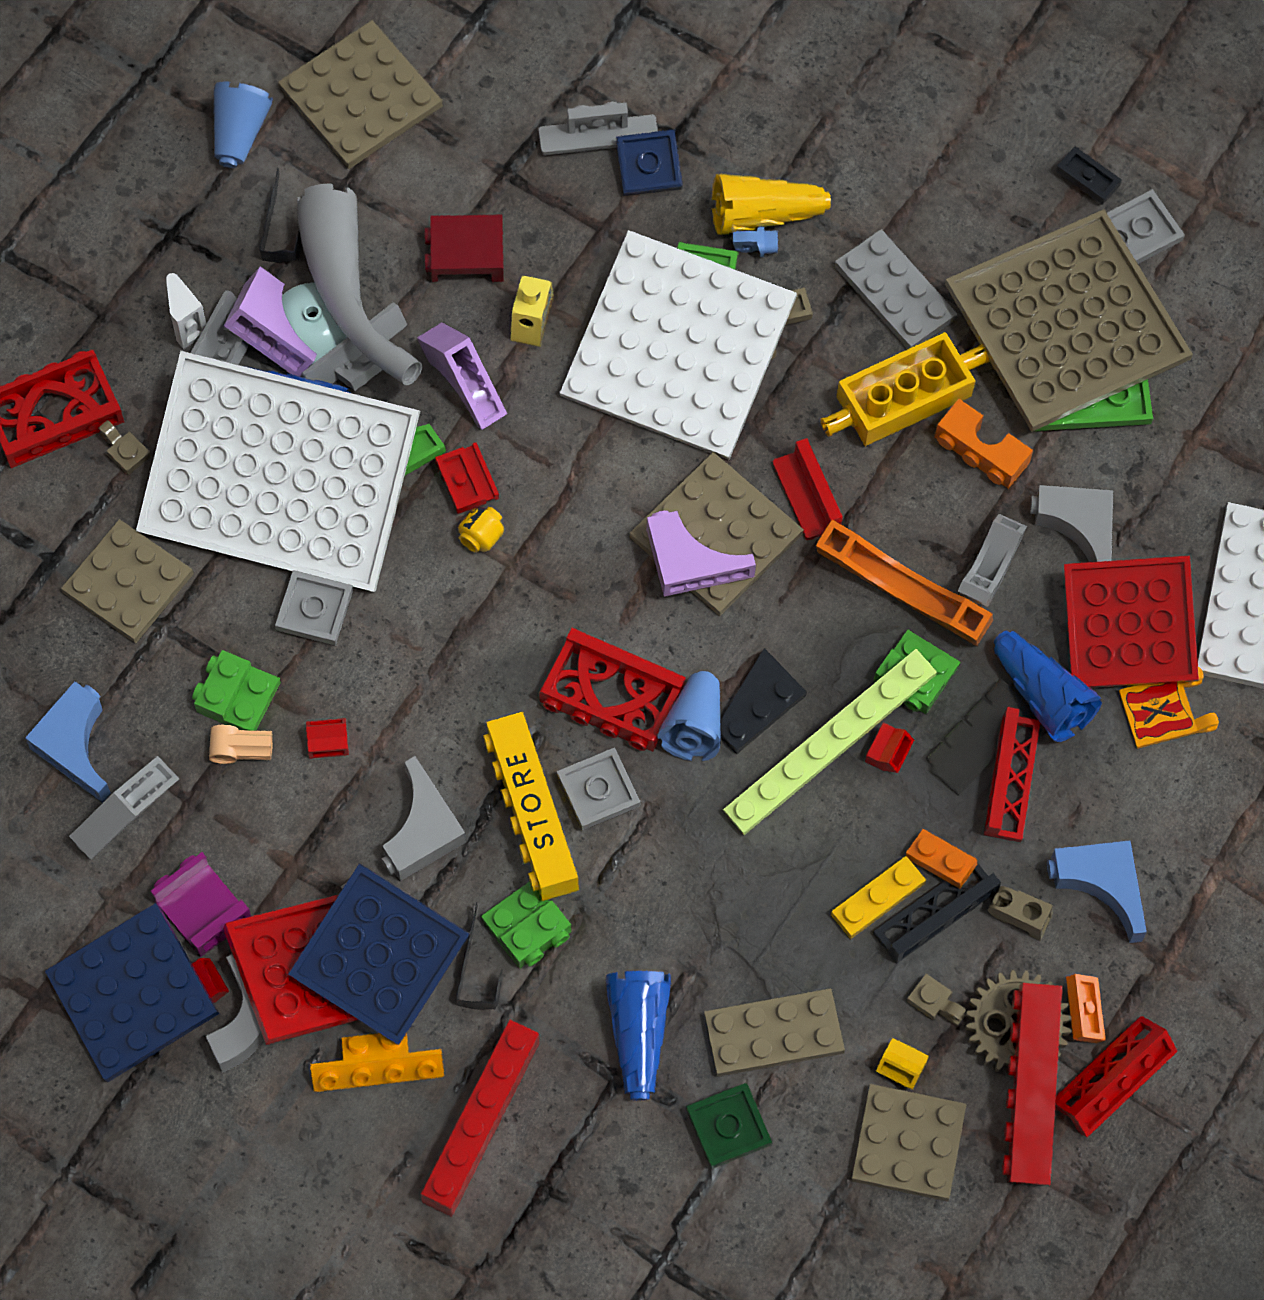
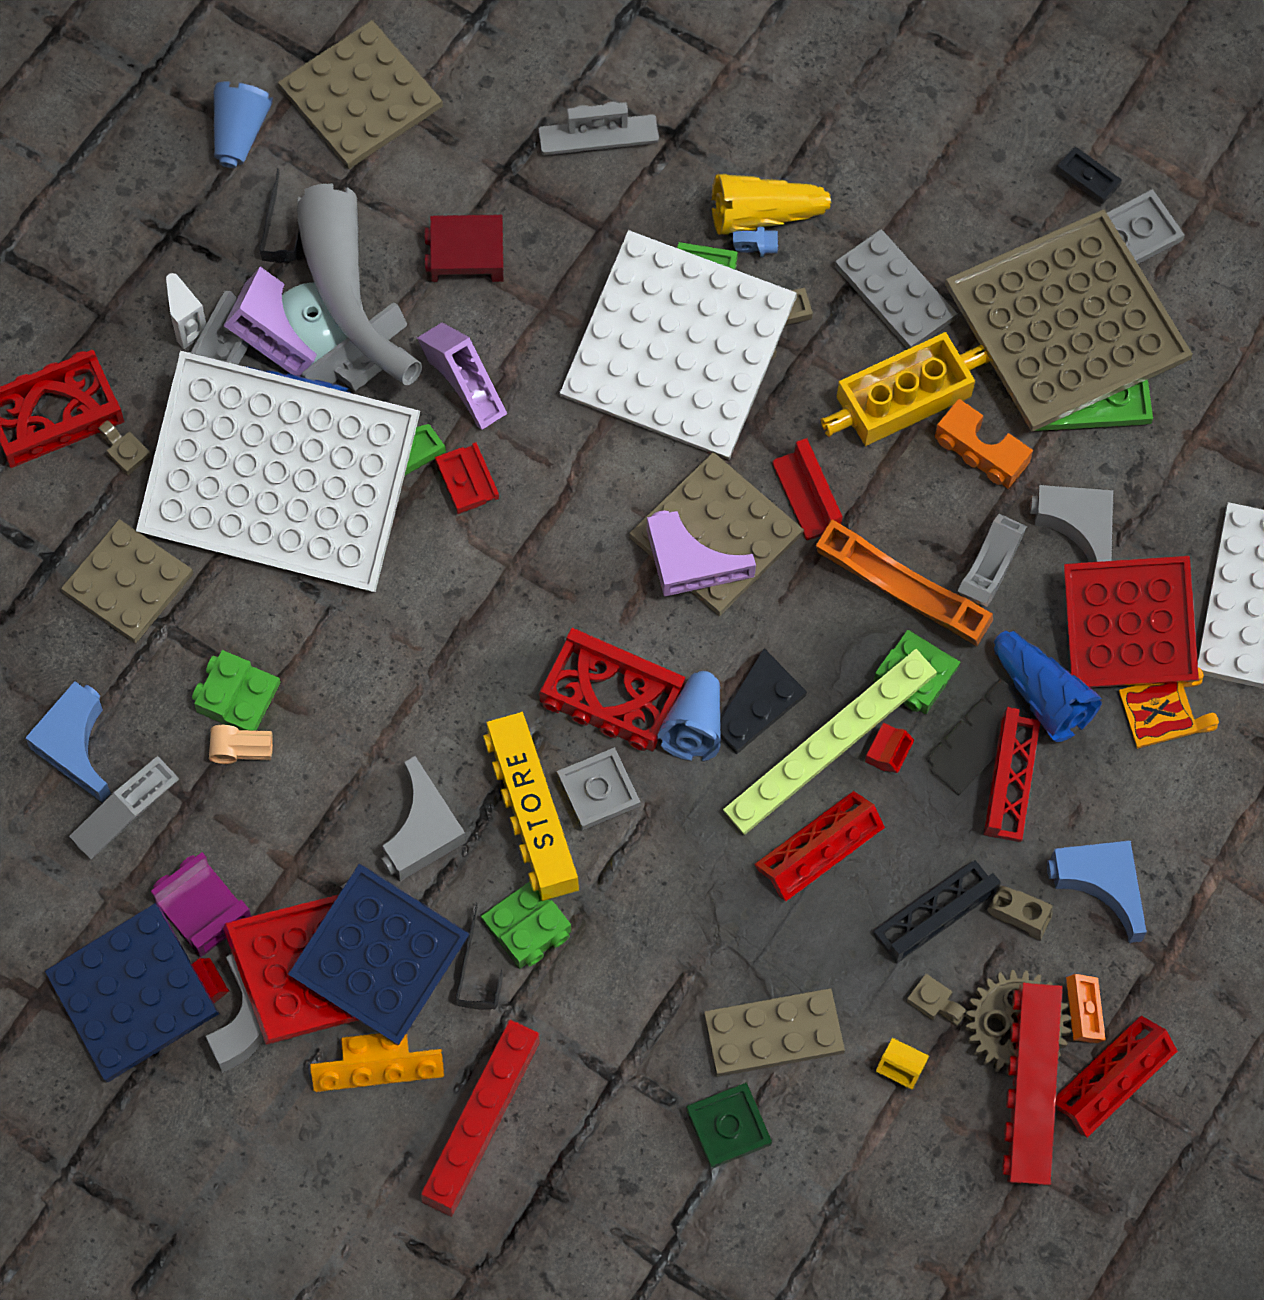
light grey plate [275,570,353,646] -> none
red piece [306,718,349,759] -> none
yellow head [458,507,504,553] -> none
light yellow torso [511,276,553,347] -> none
blue cone [606,971,671,1101] -> none
dark blue plate [616,129,683,196] -> none
yellow plate [831,856,926,939] -> none
dark tan plate [851,1084,967,1201] -> none
orange plate [906,829,977,889] -> none
none -> red fence [755,791,885,901]

